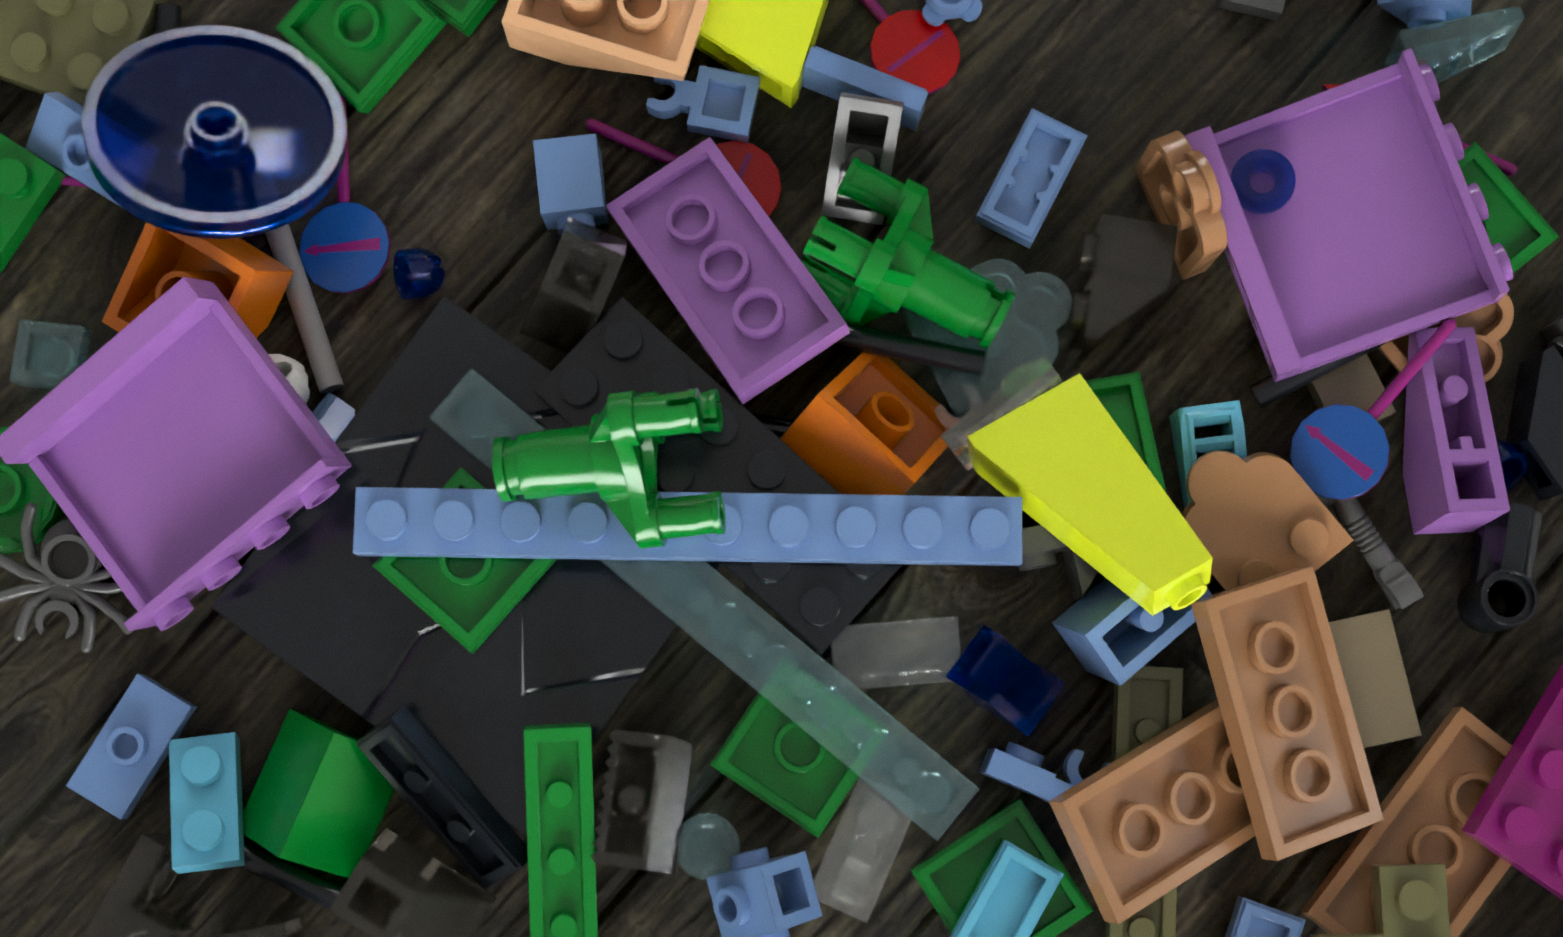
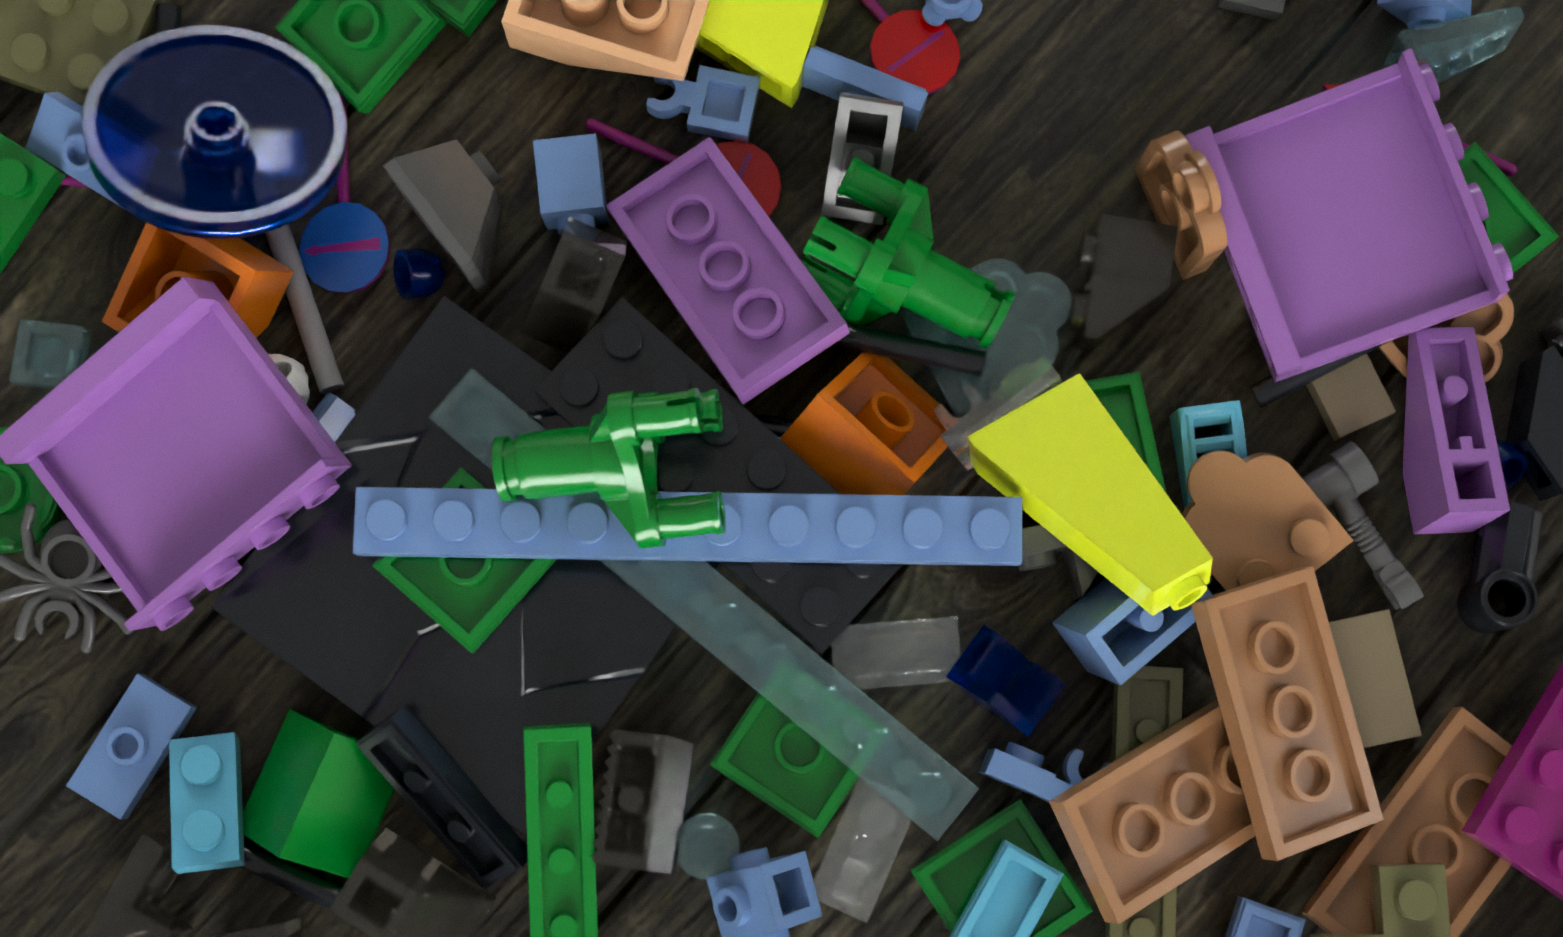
medium blue plate [974,108,1088,249] -> none
clear blue plate [1230,149,1296,214] -> none
blue piece [1290,318,1456,500] -> none
none -> dark grey slope [383,139,503,297]

